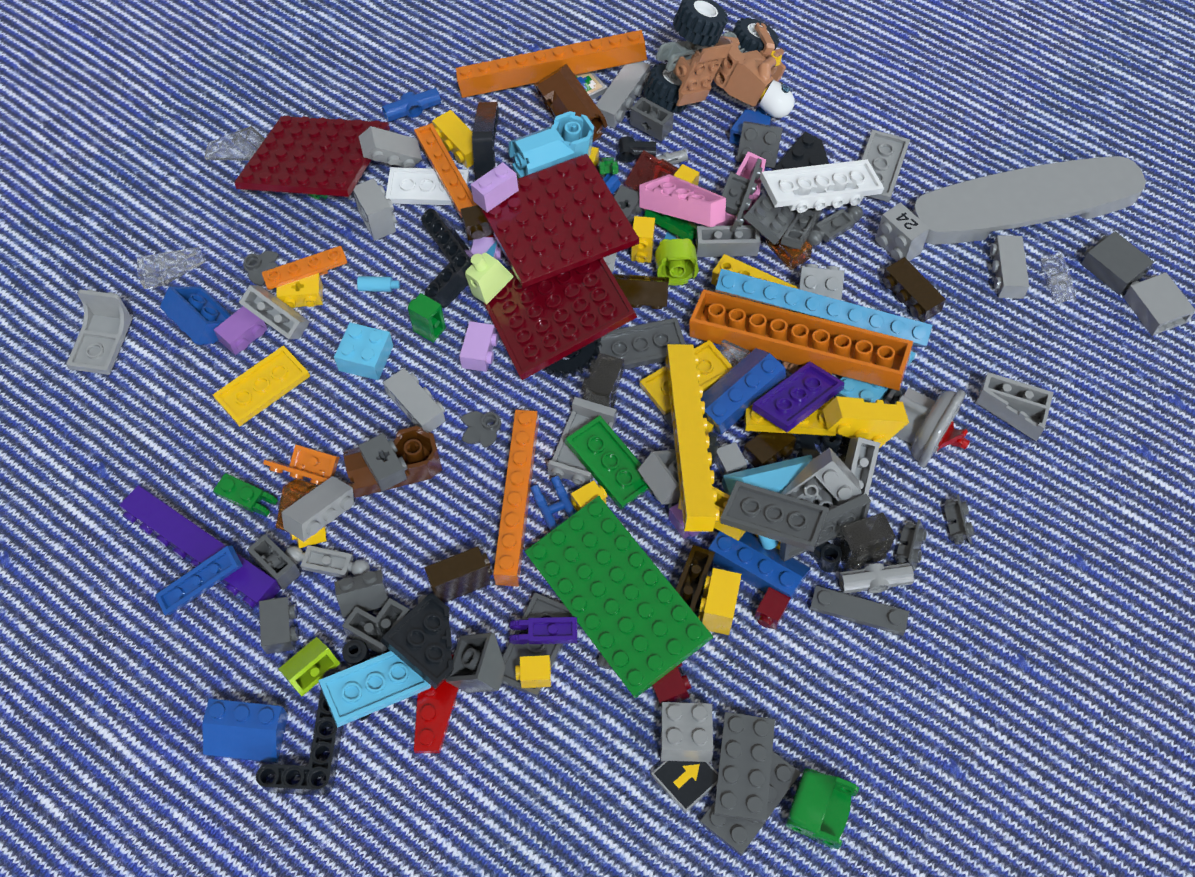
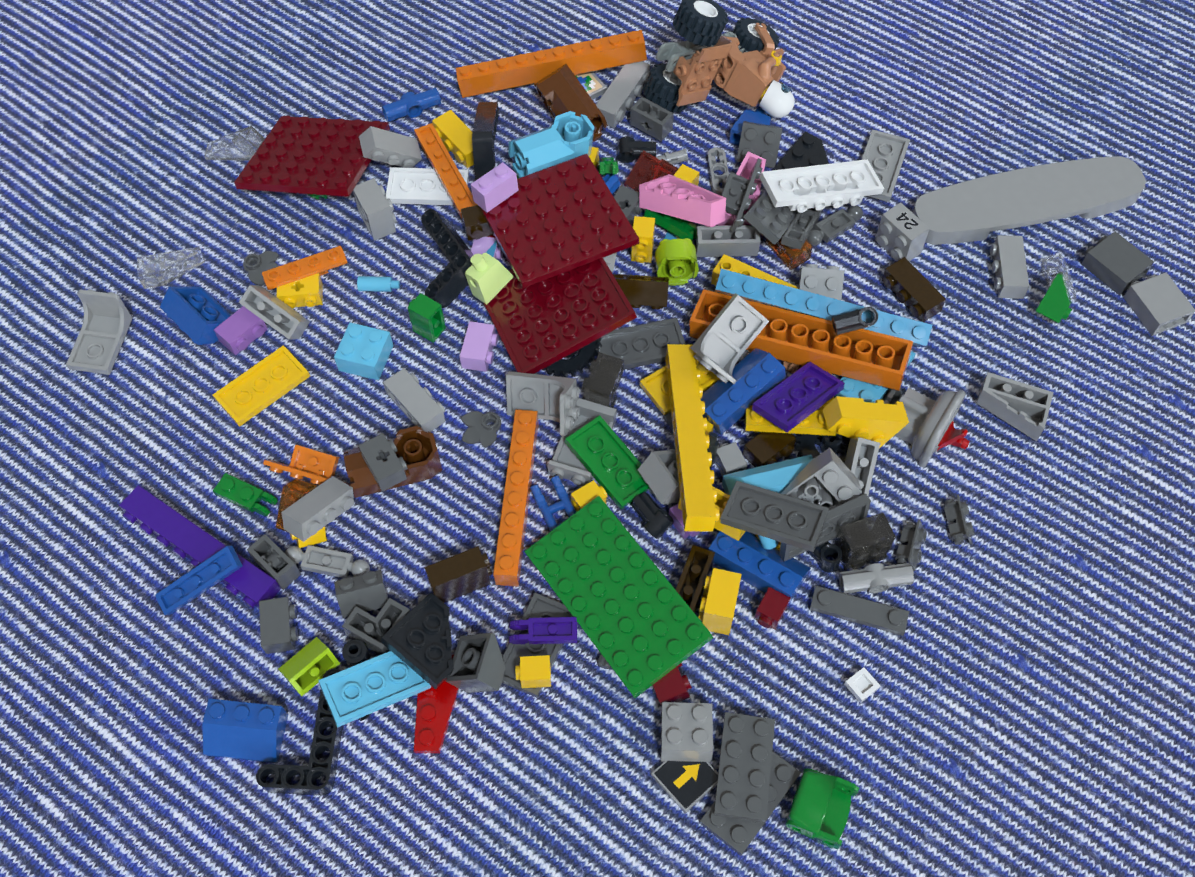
none -> light grey bracket [506,371,580,436]
none -> black piece [631,492,674,539]
none -> bracket [691,293,769,384]
none -> light grey beam [707,147,729,196]
none -> black piece [831,307,878,336]
none -> white plate [844,667,880,703]
none -> green slope [1036,272,1073,323]

